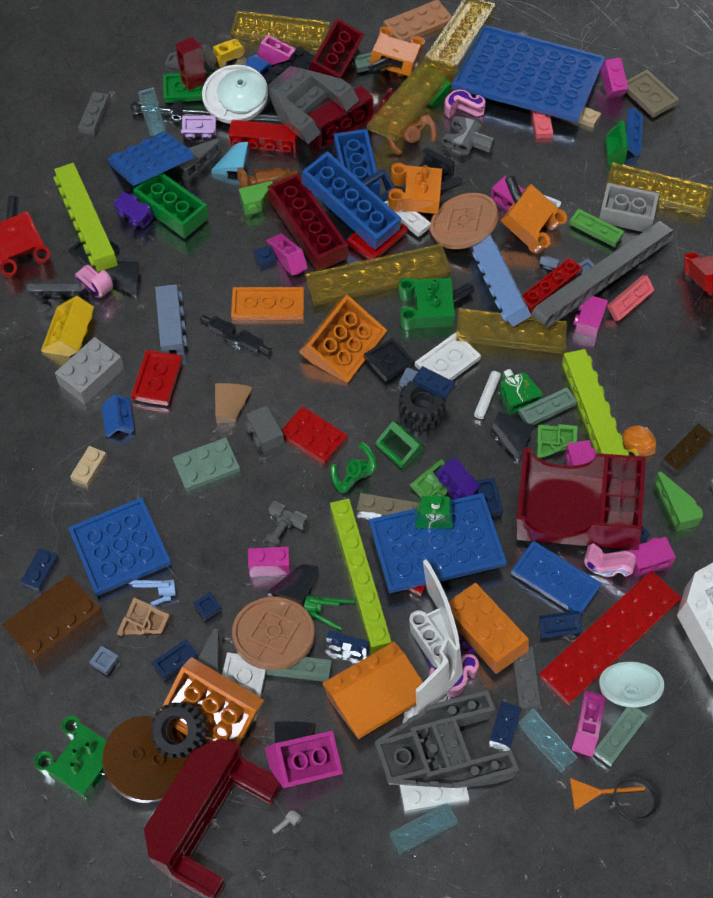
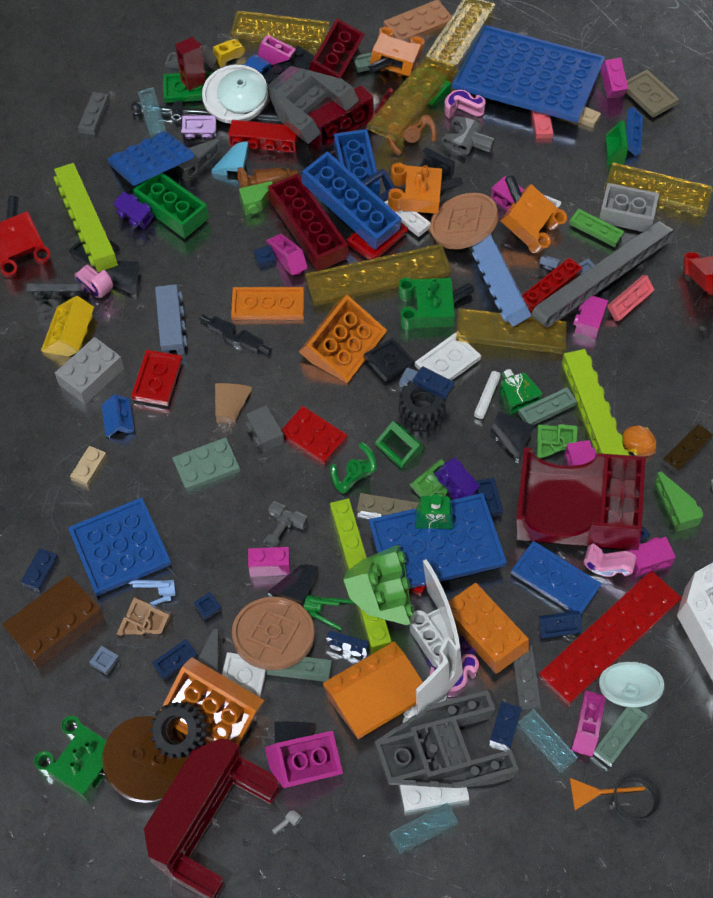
none -> bright green brick [343,545,414,625]

